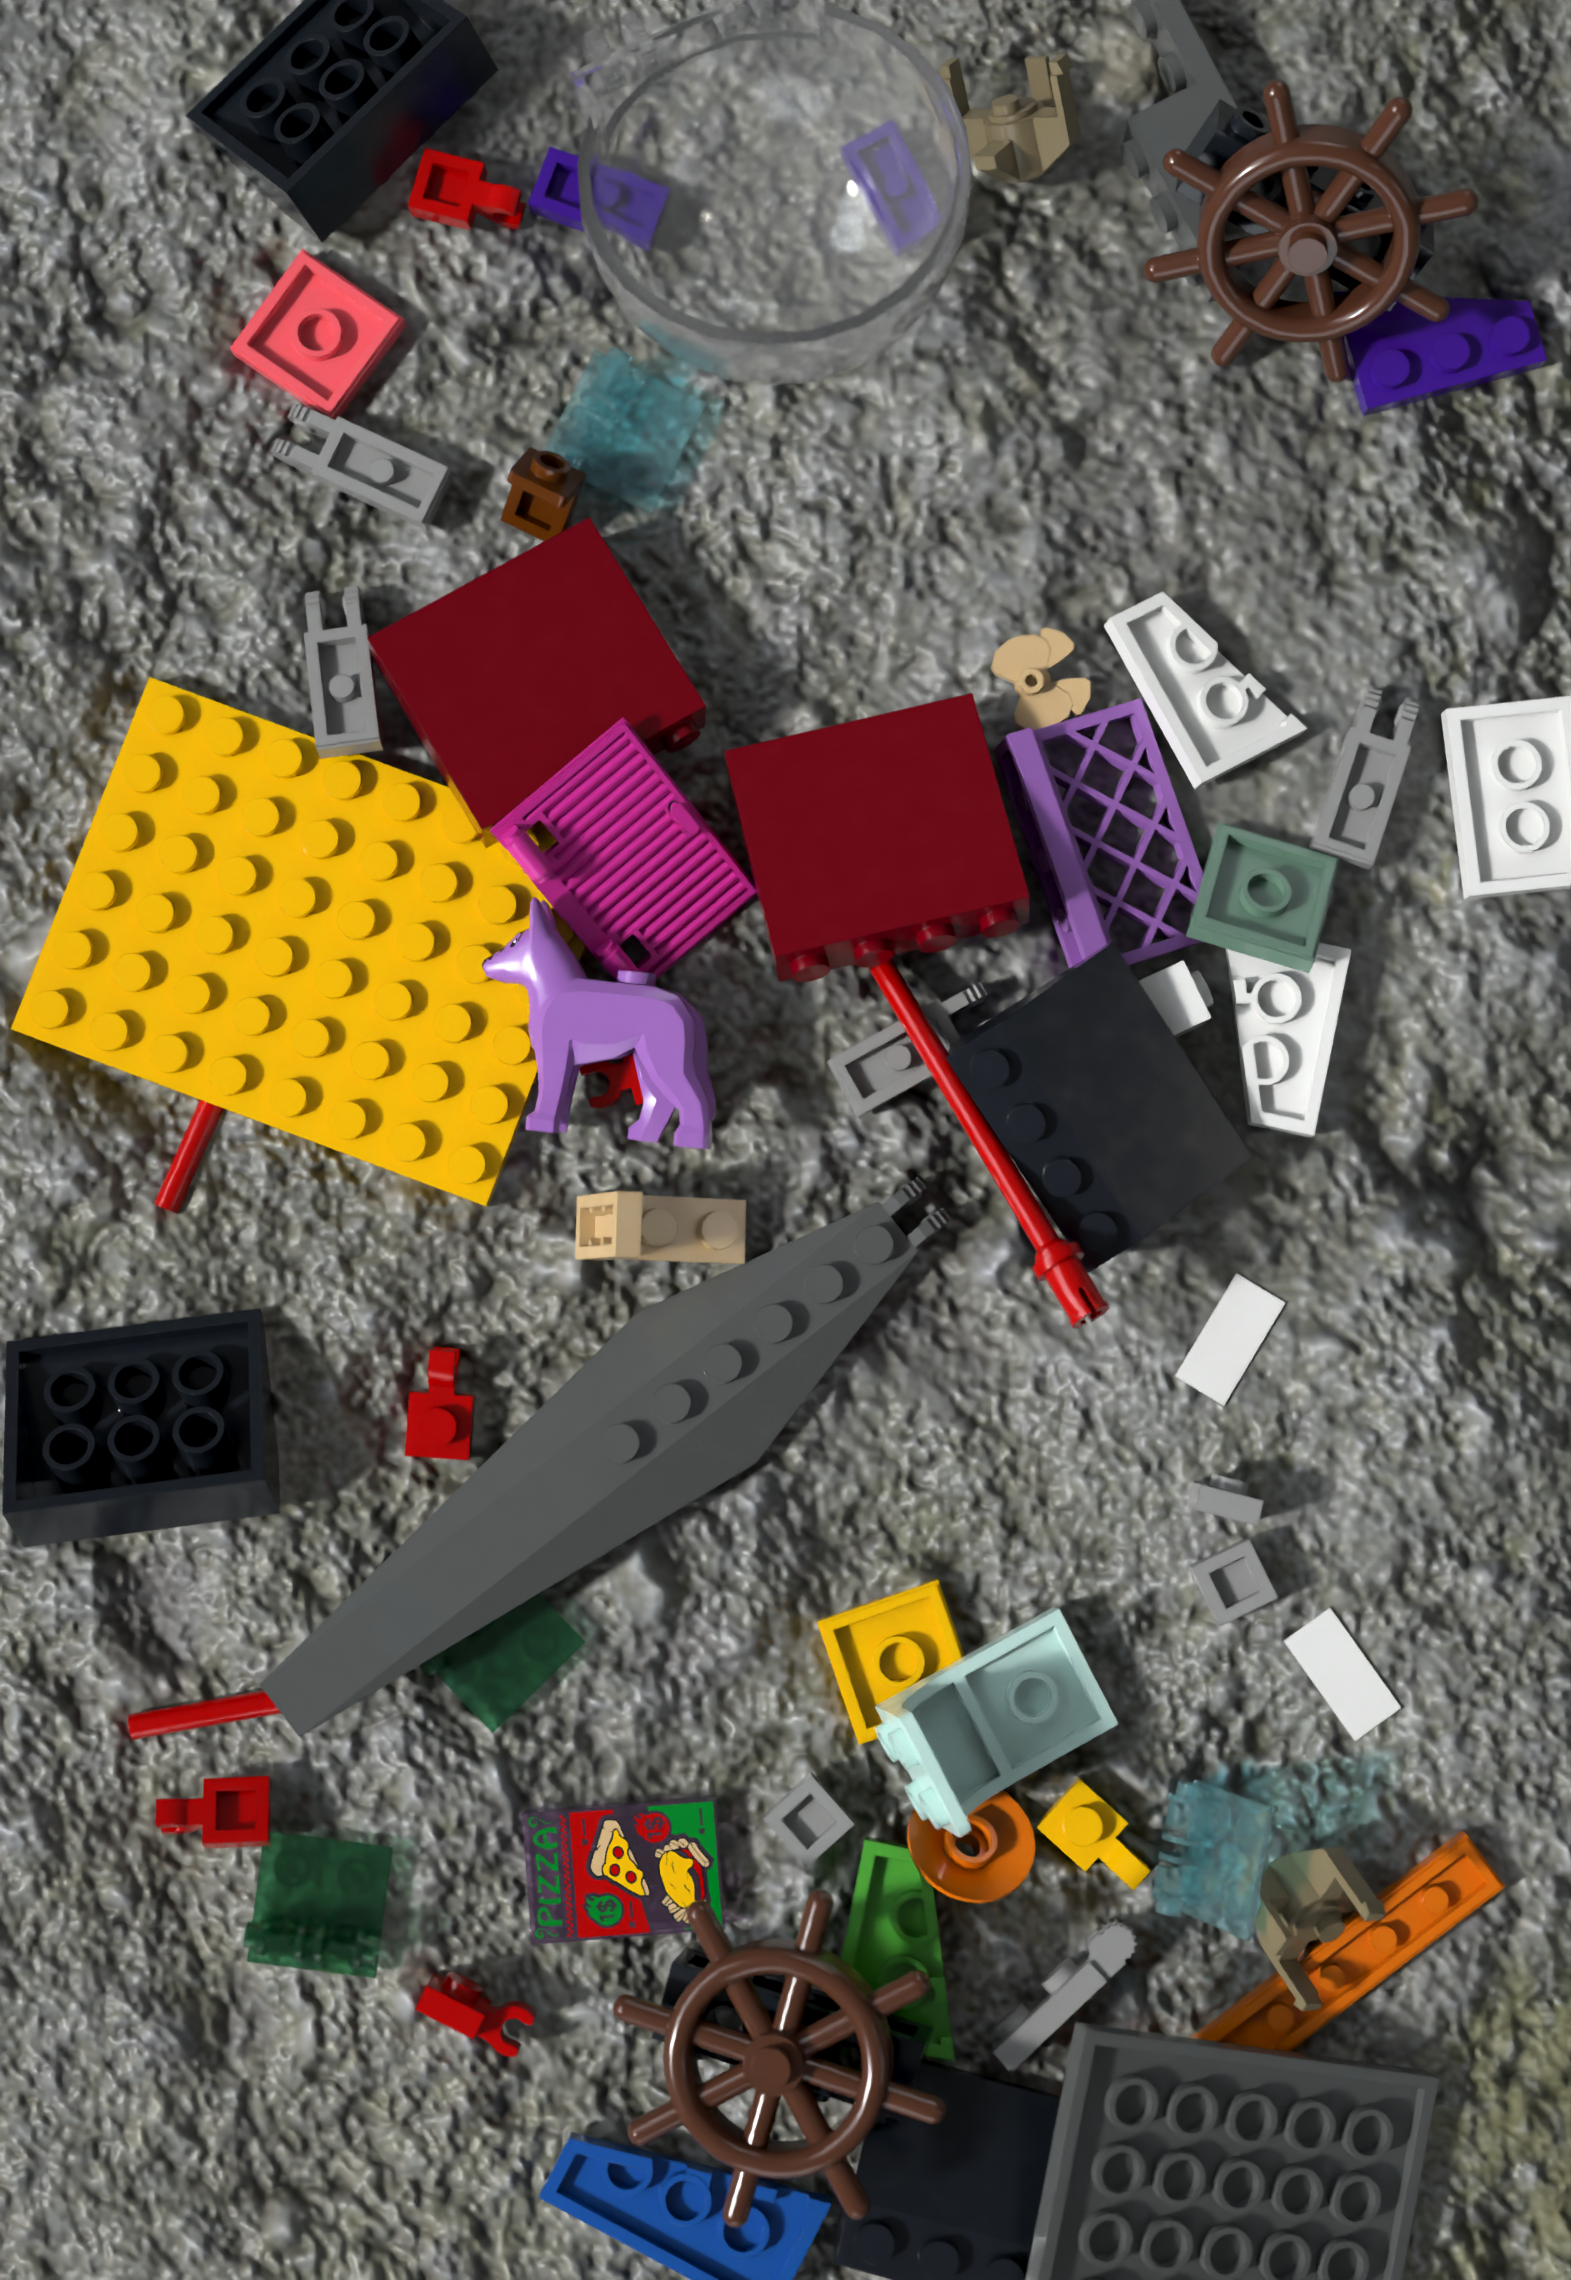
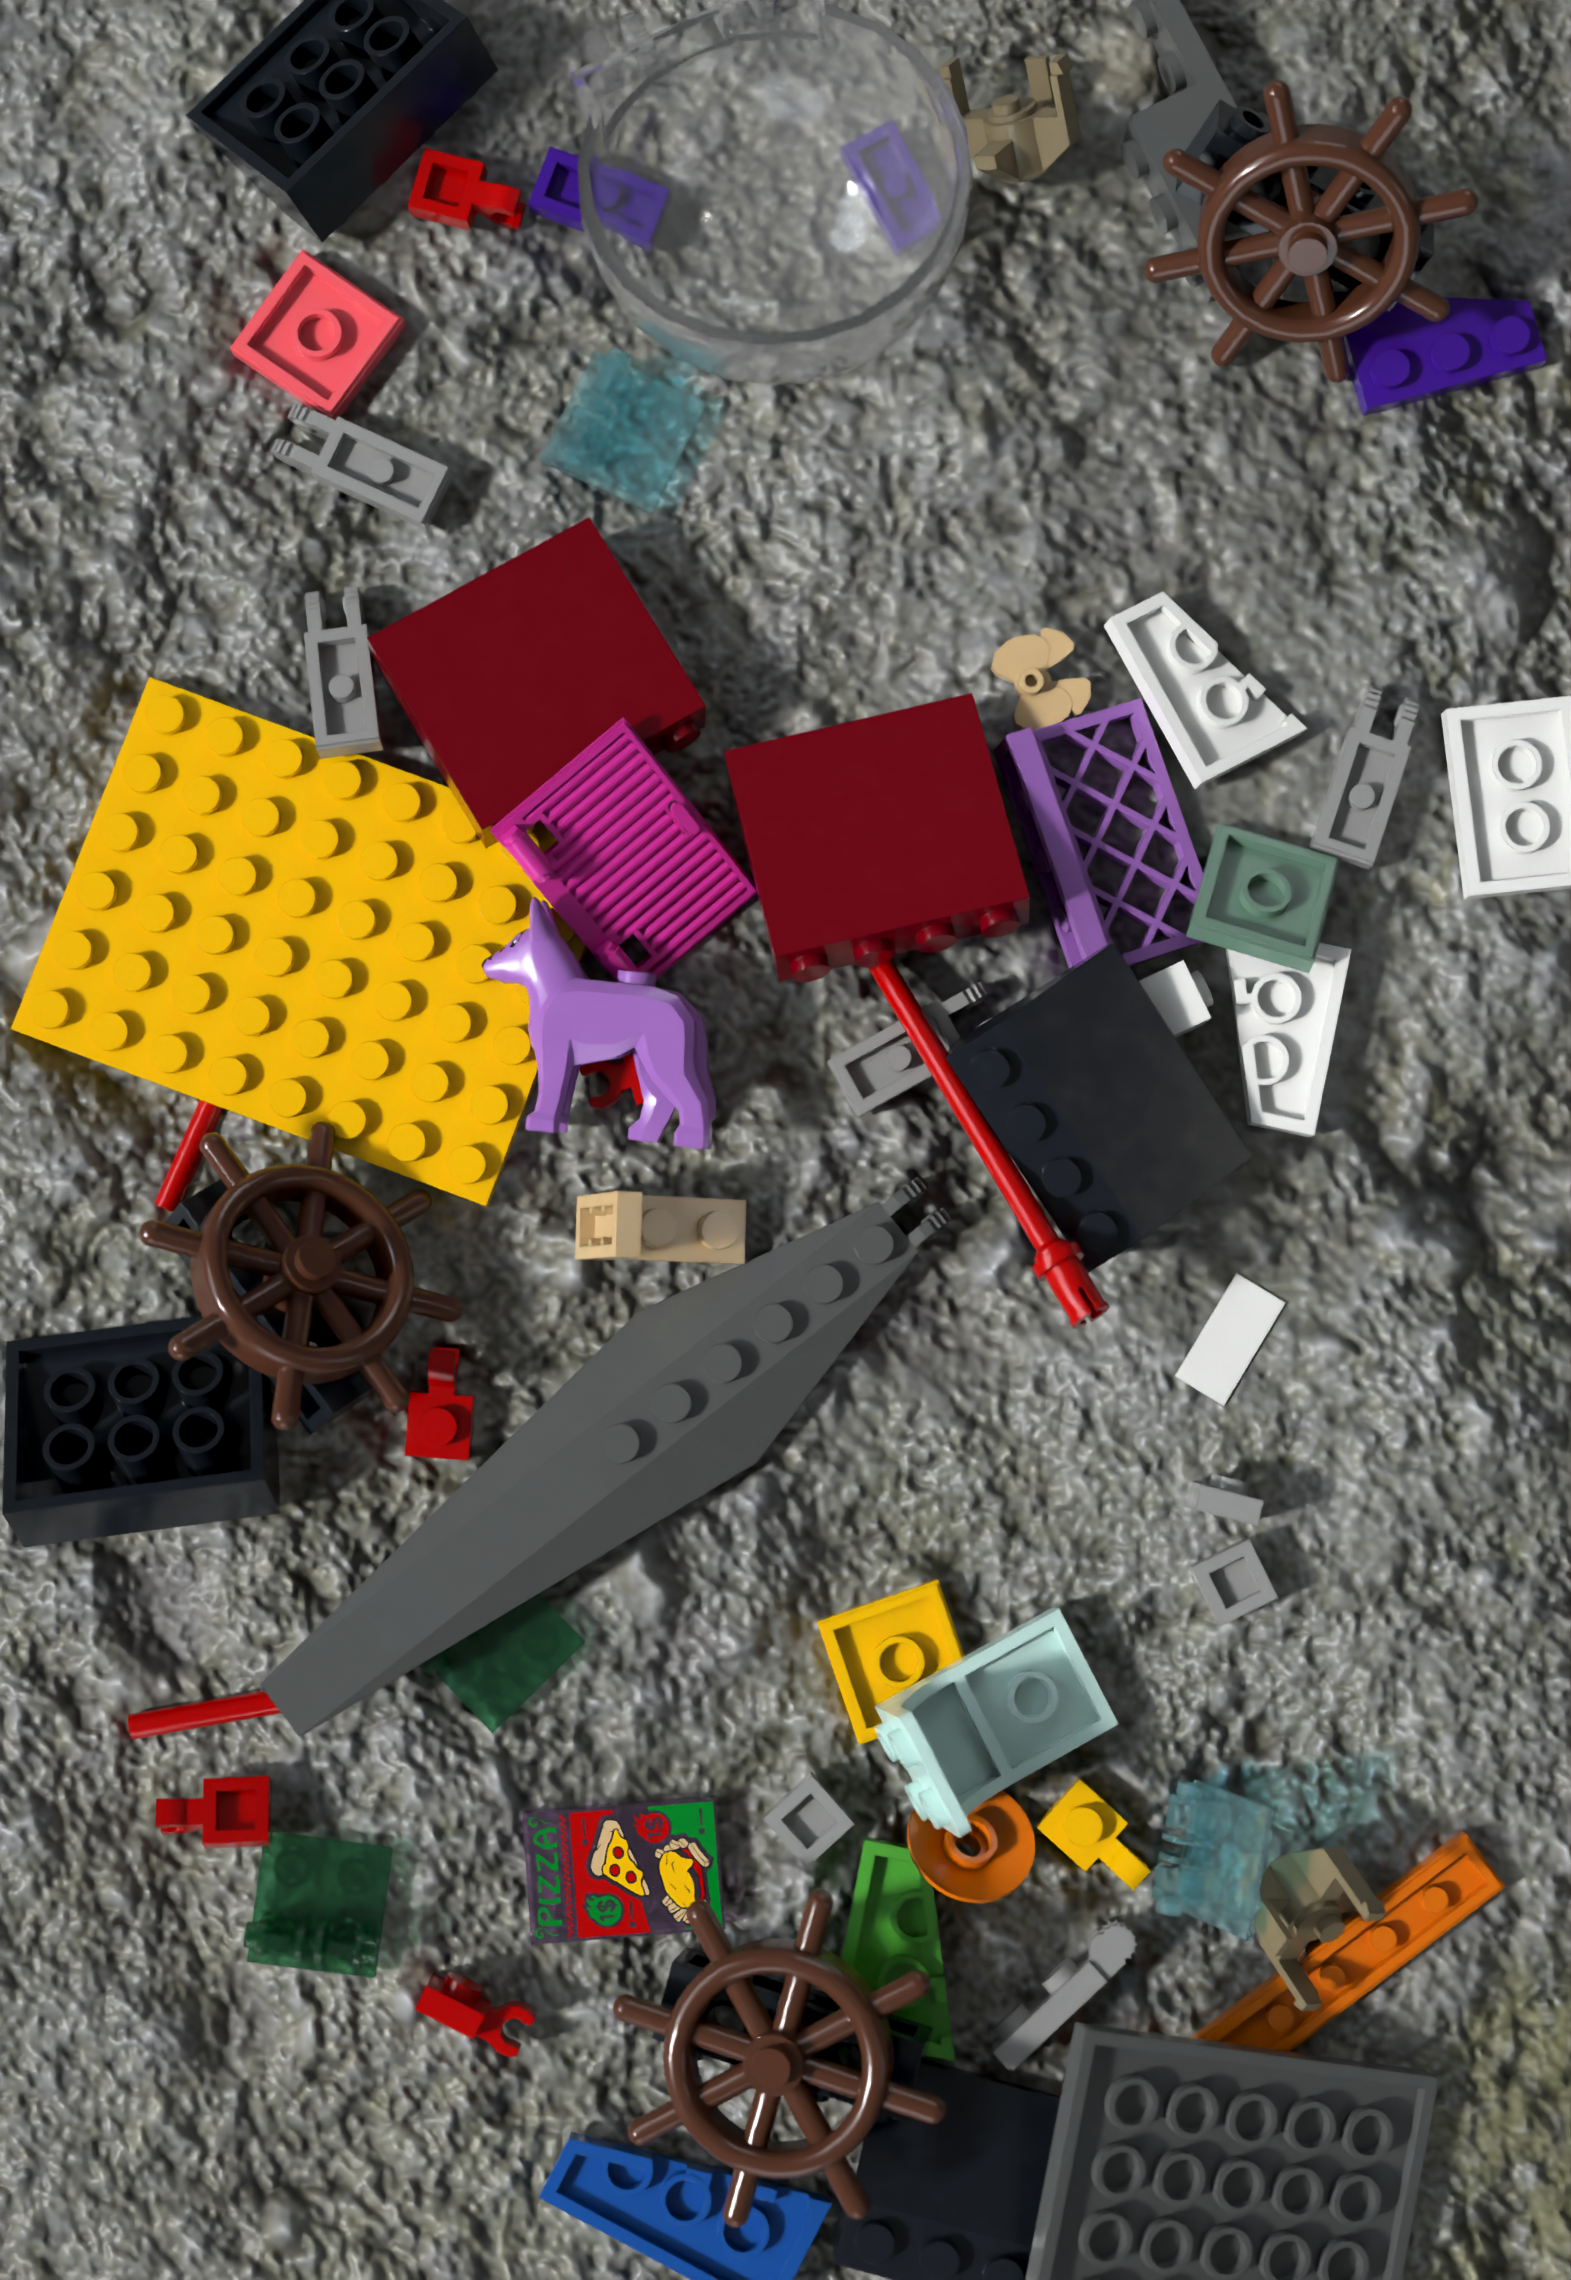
reddish brown bracket [500,447,587,541] -> none
white sticker [1284,1608,1402,1741] -> none
none -> reddish brown brick [139,1121,463,1435]

